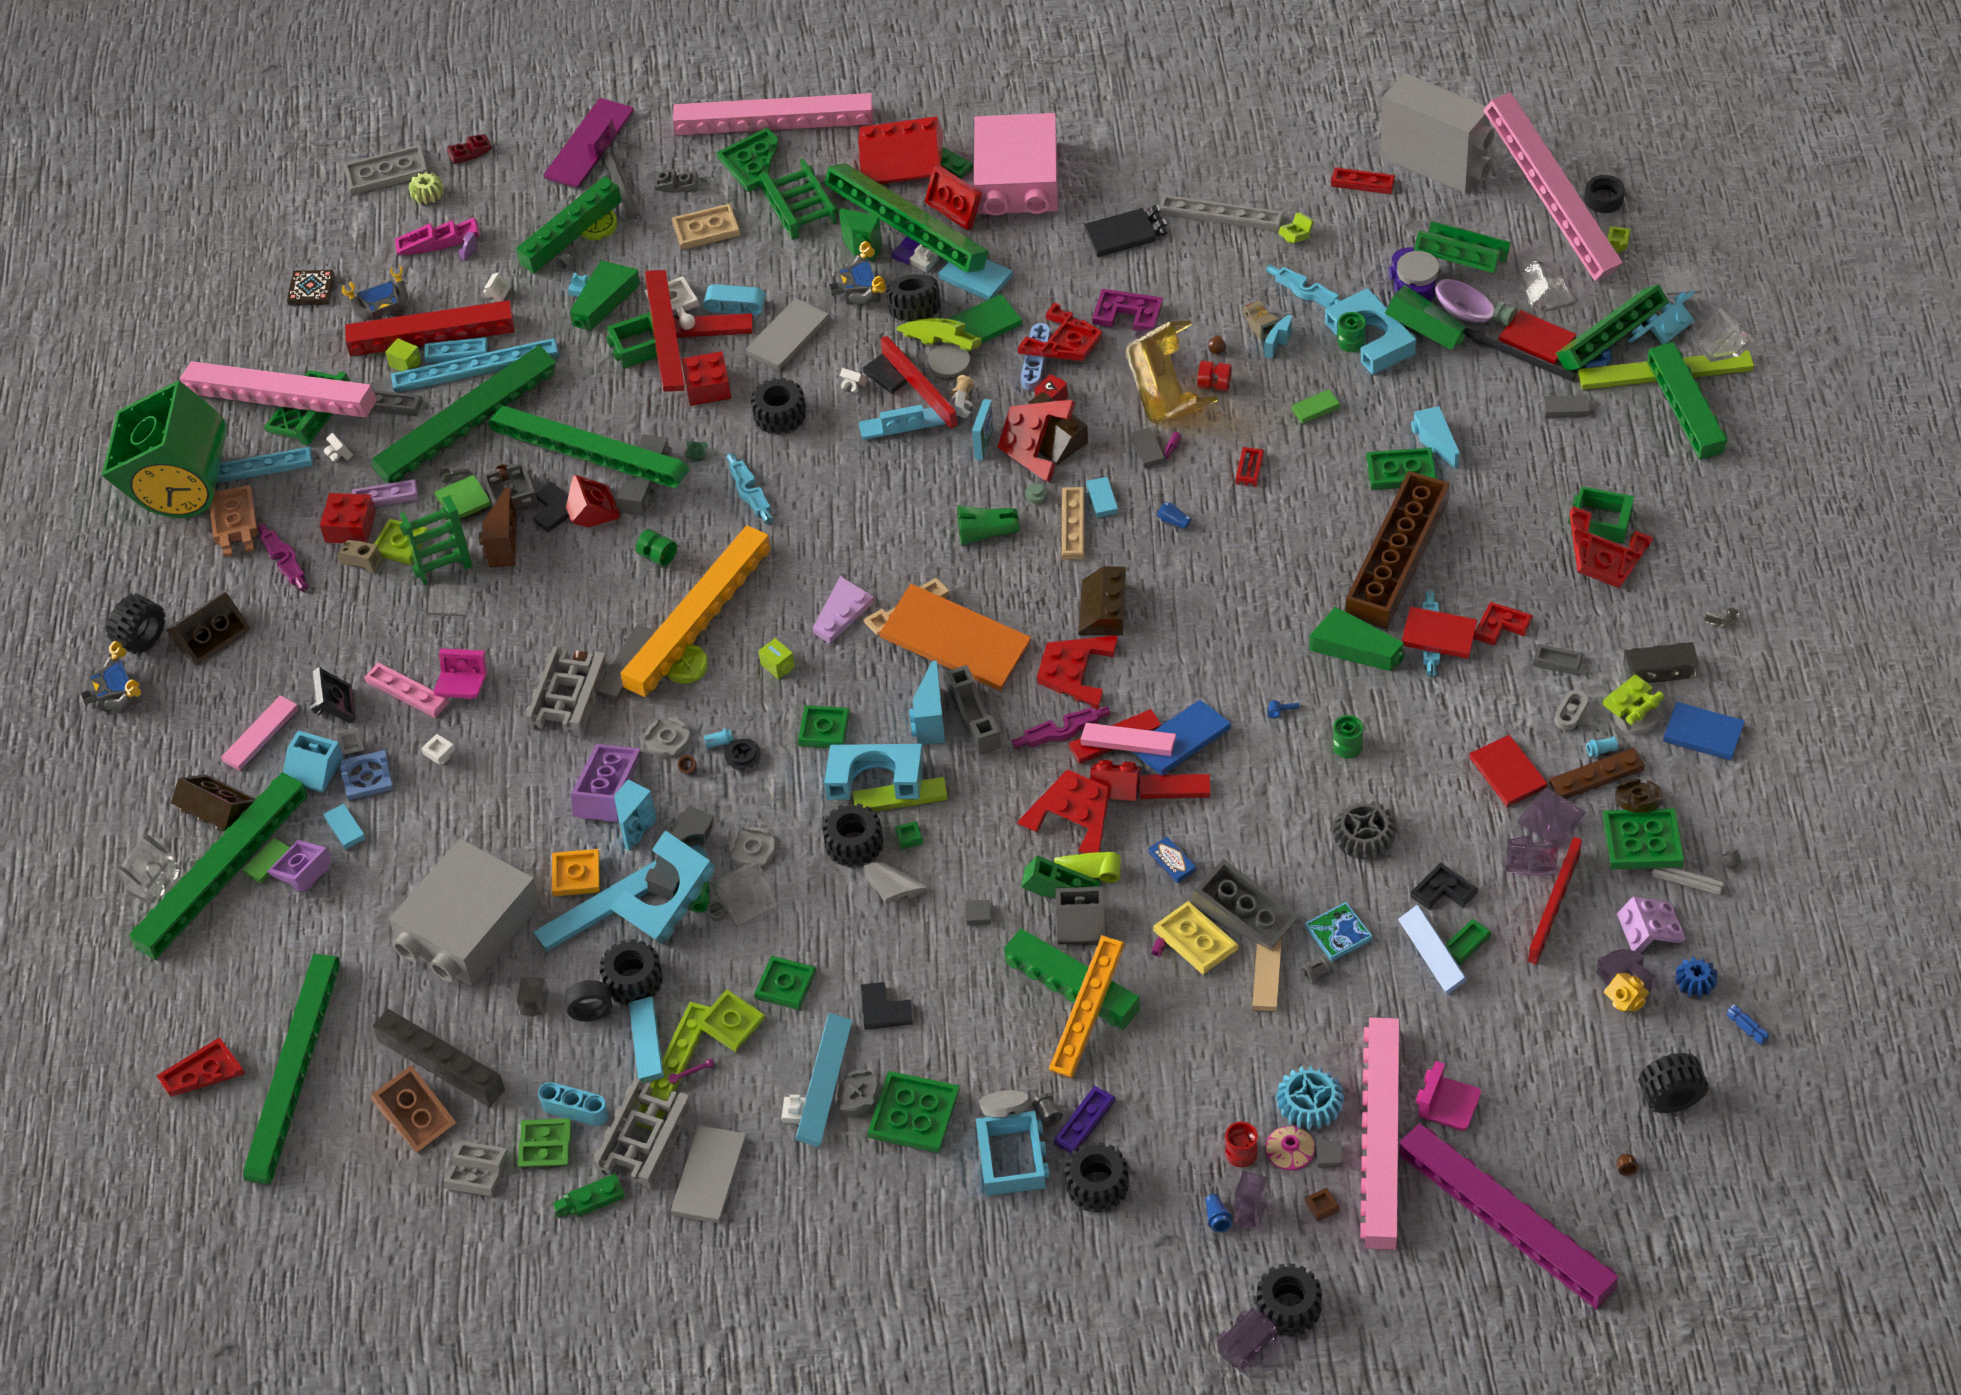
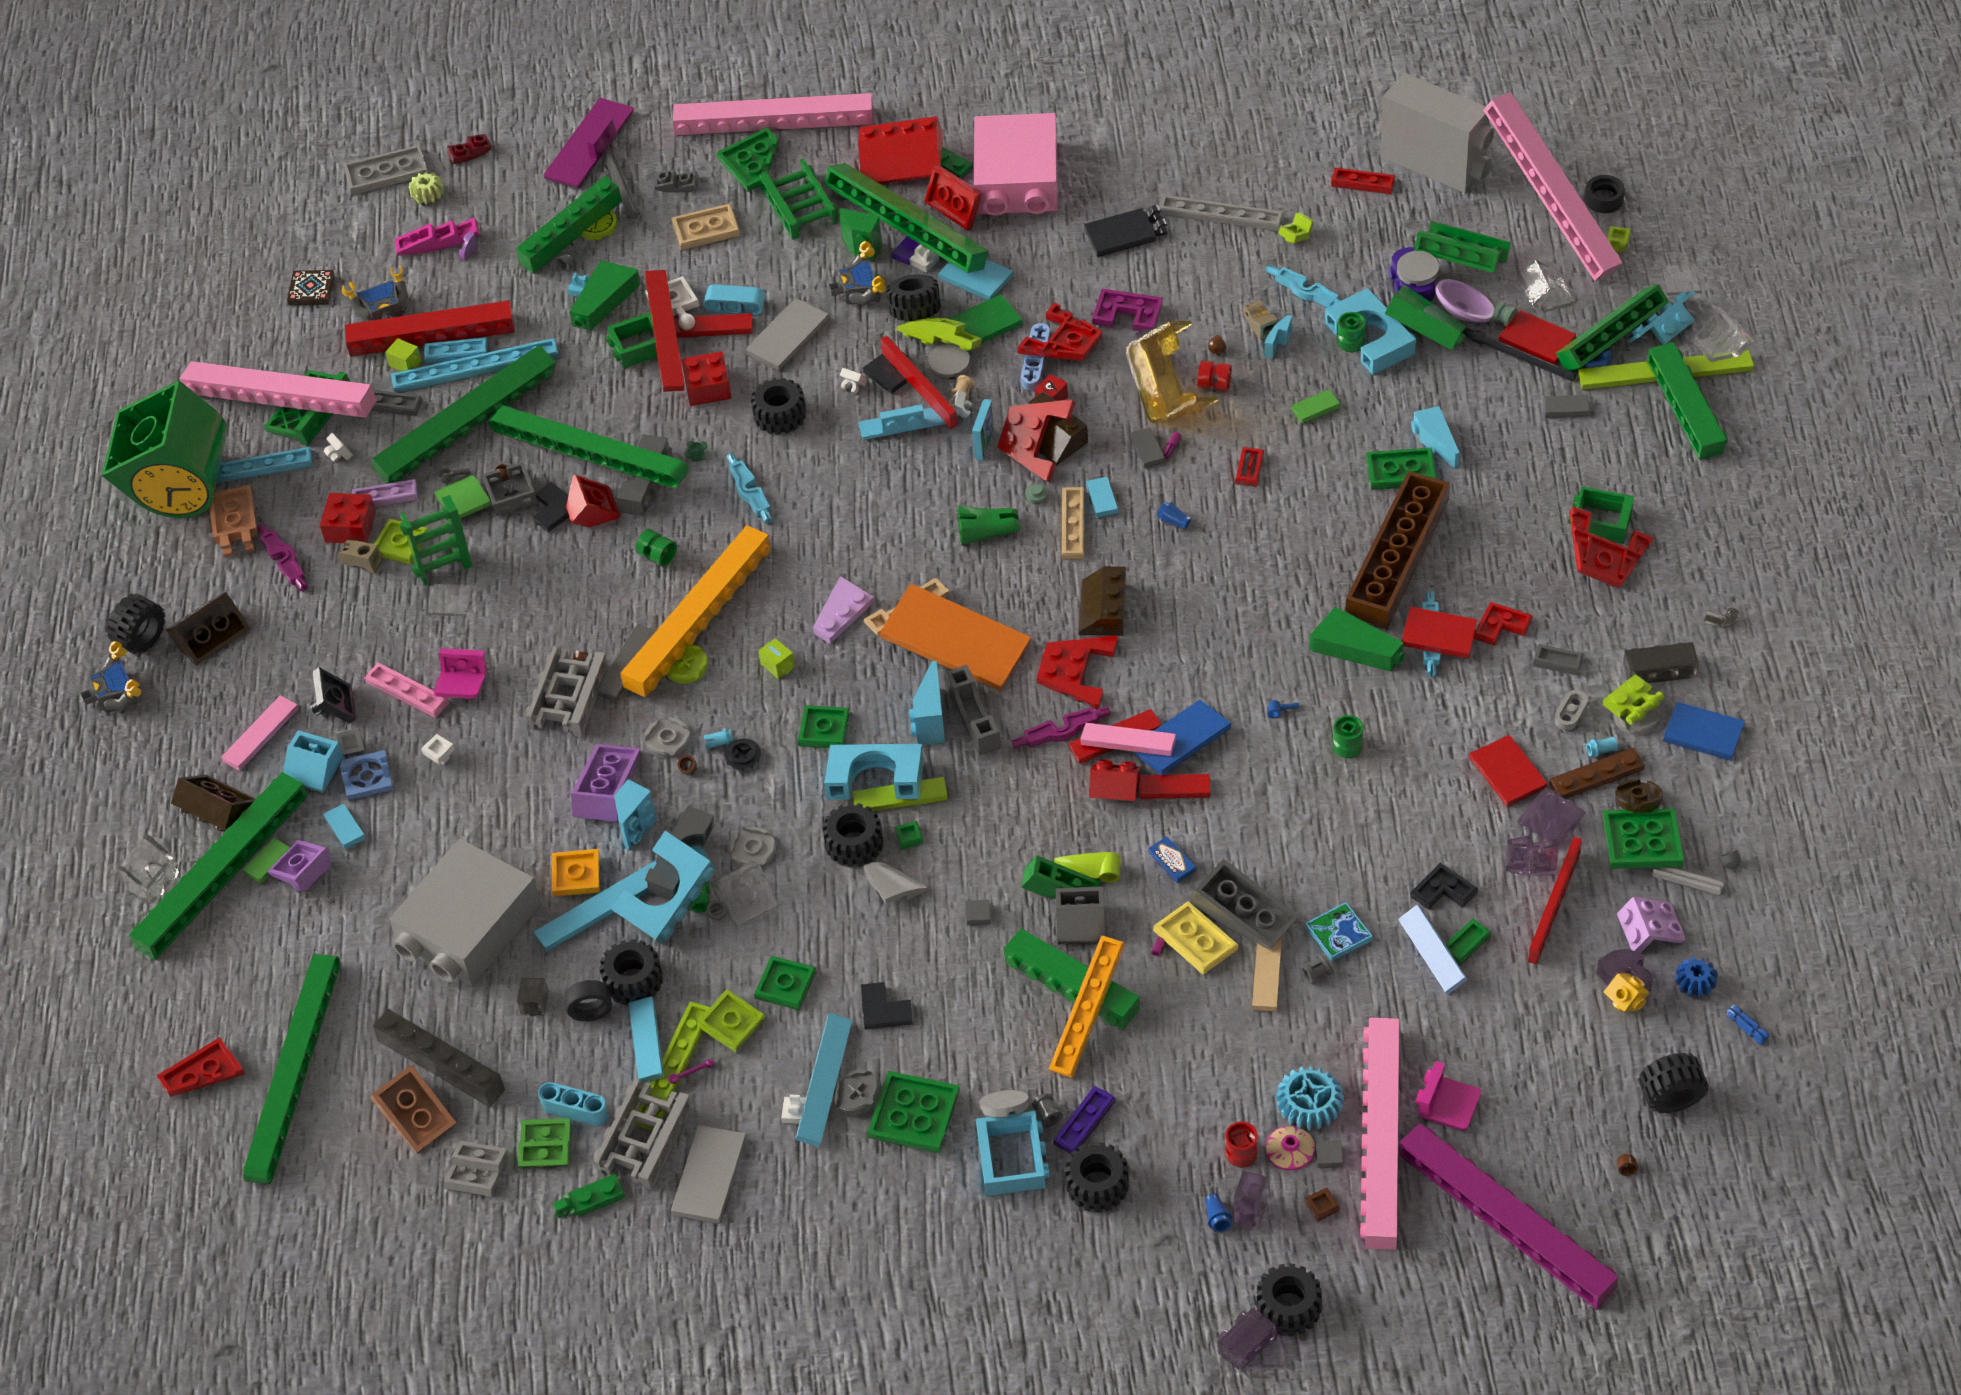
reddish brown slope [479,488,517,568] -> none
white tile [483,272,511,302] -> none
red wing [1017,769,1110,854] -> none
dark grey gear [1332,800,1397,860] -> none

